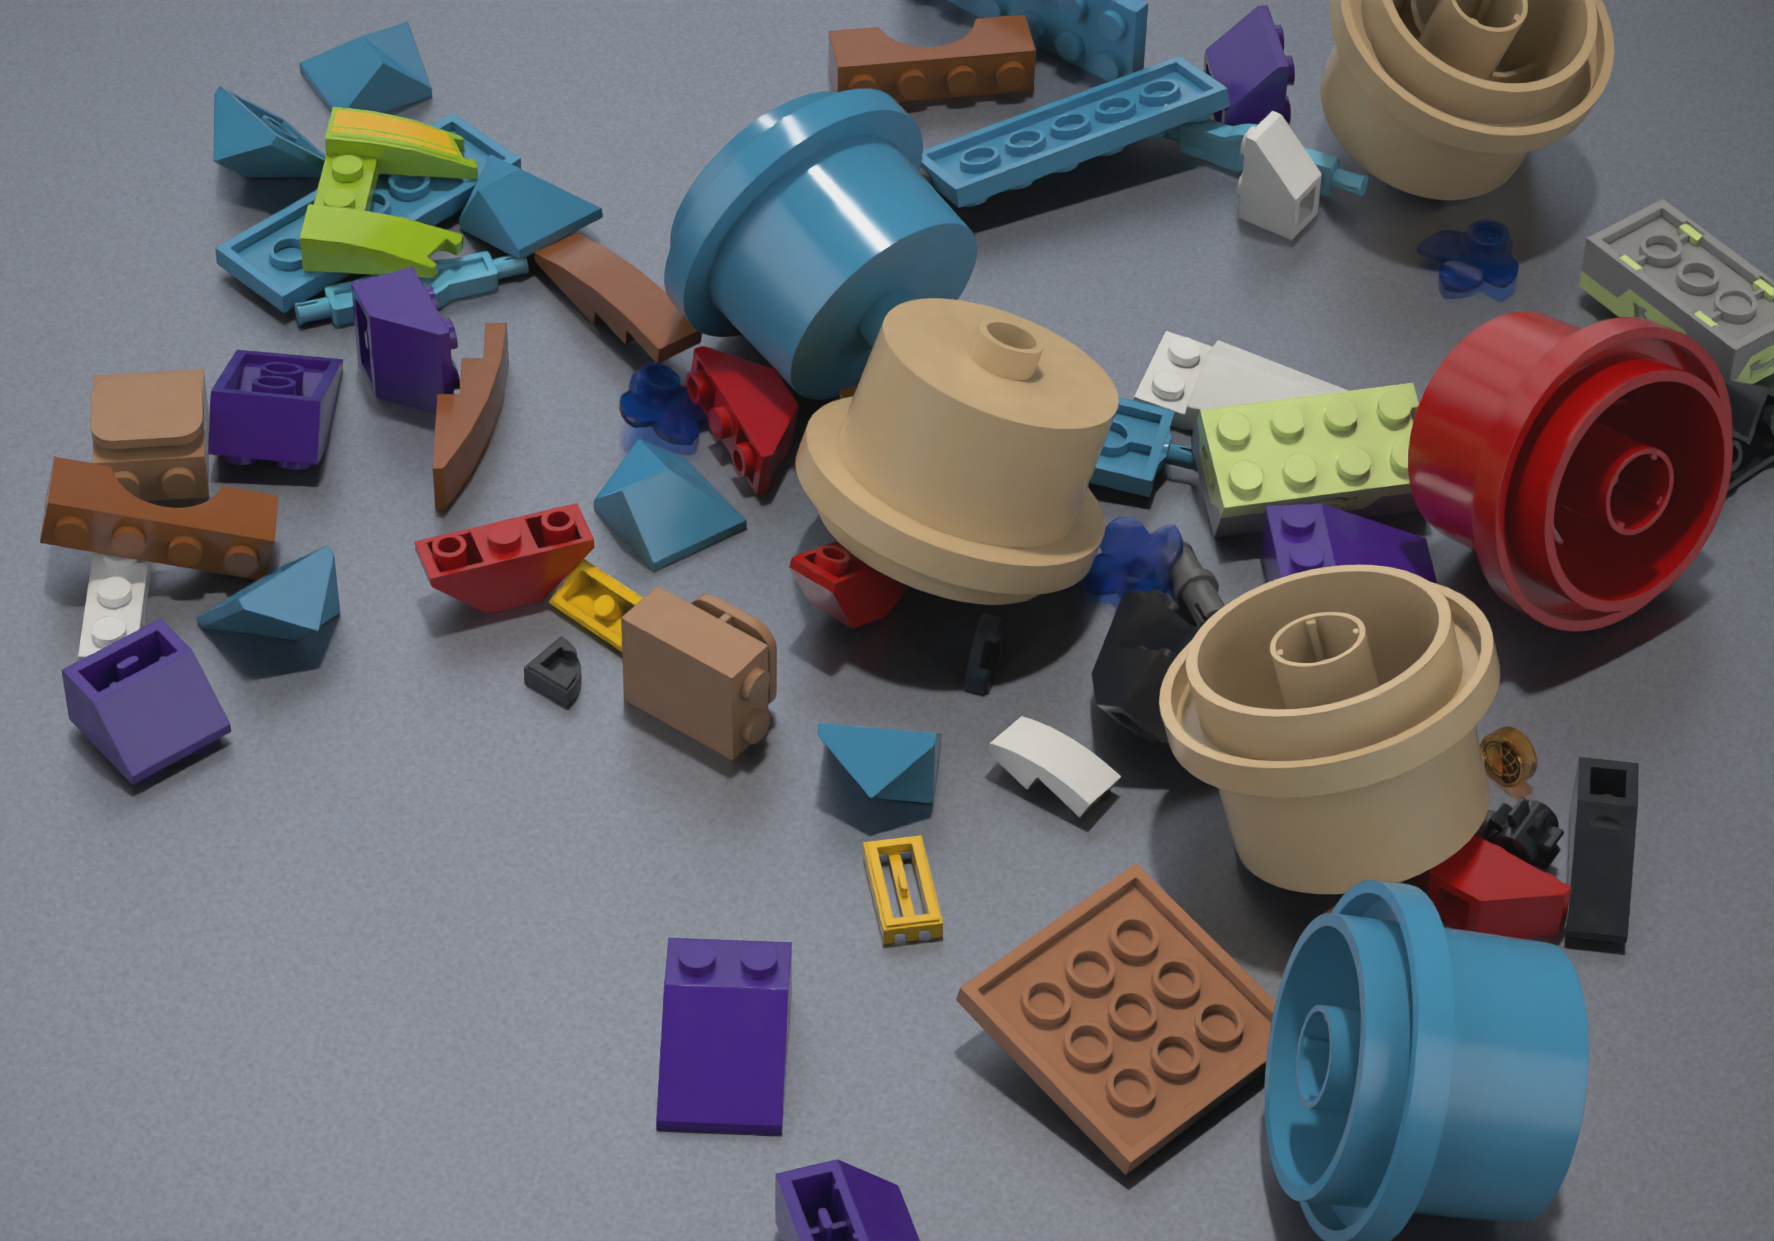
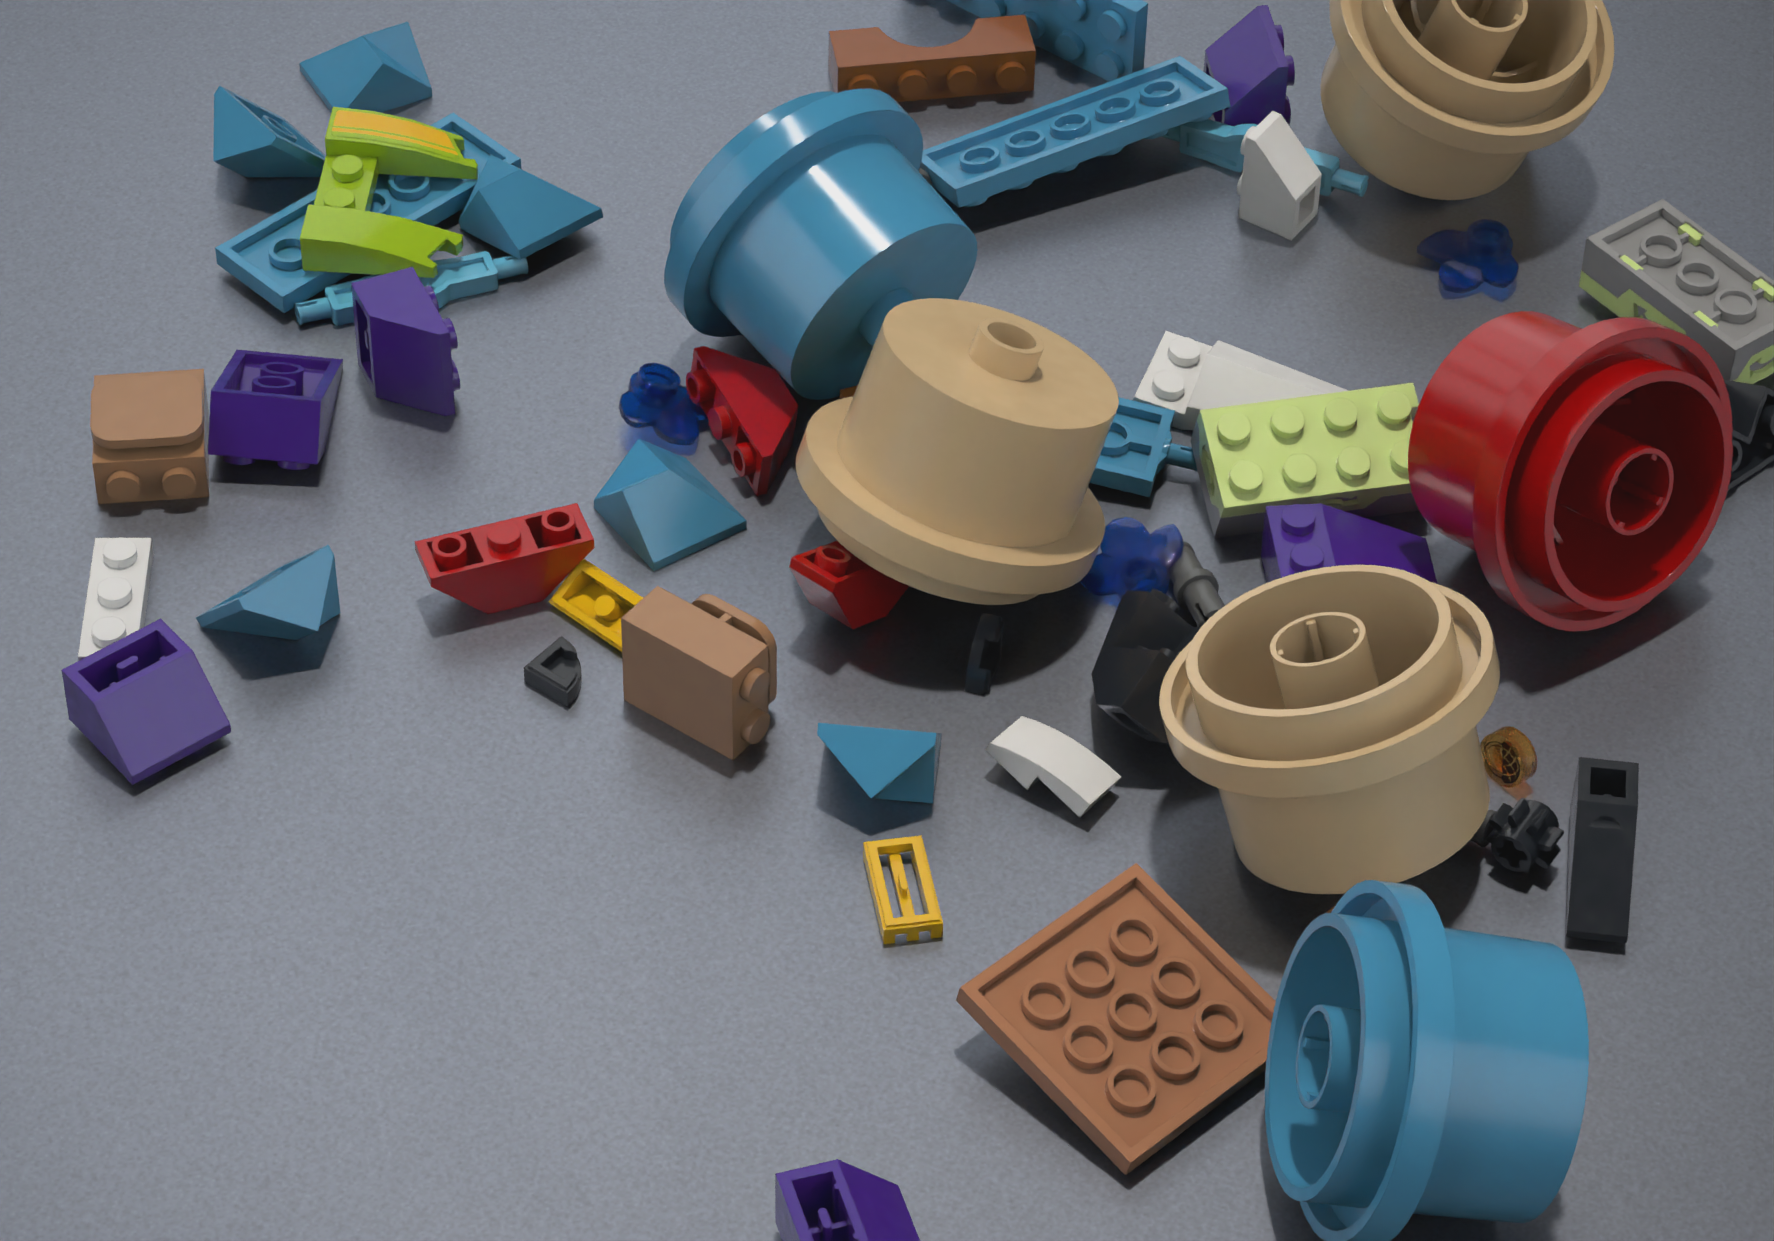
dark orange arch [40,456,279,580] -> none
dark orange slope [432,323,509,509] -> none
dark orange slope [534,233,702,364] -> none
dark purple slope [656,938,792,1134] -> none
red slope [1414,834,1572,938] -> none

